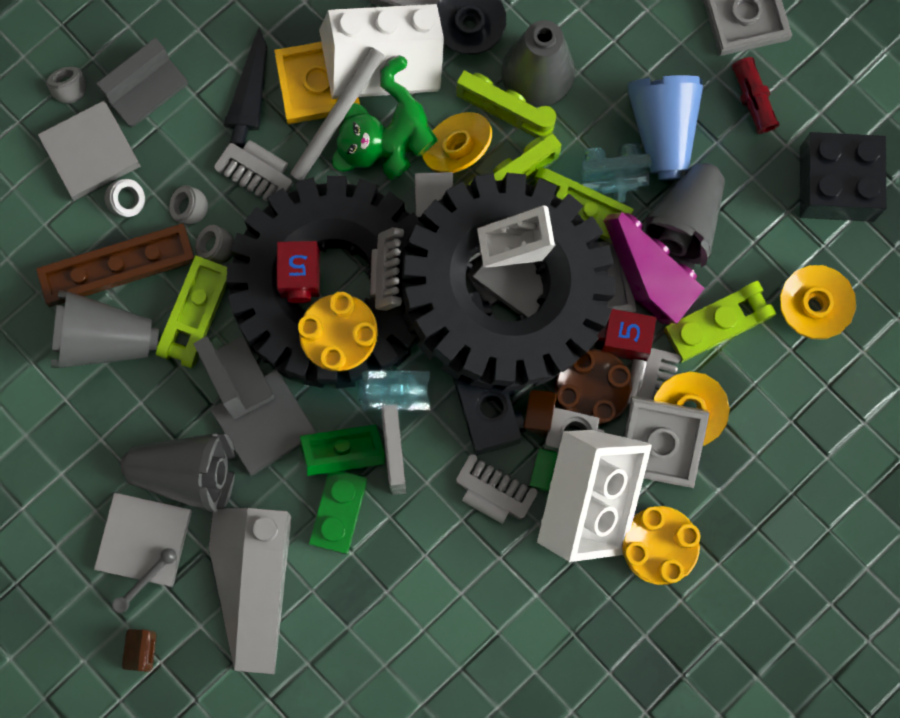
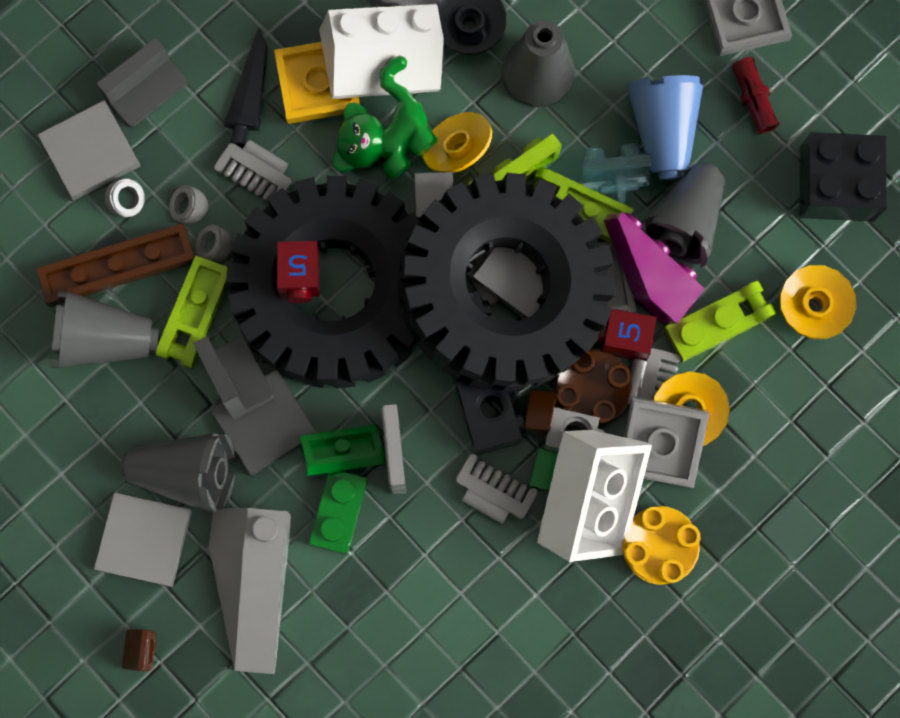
light grey piece [46,66,86,104] -> none
dark grey hinge [112,548,176,613] -> none
light grey bar [290,47,385,181] -> none
yellow dish [298,292,378,371] -> none
clear light blue hips [358,371,430,411] -> none
light grey piece [370,227,404,311] -> none
lime plate [456,70,556,140] -> none
white slope [477,206,555,267] -> none

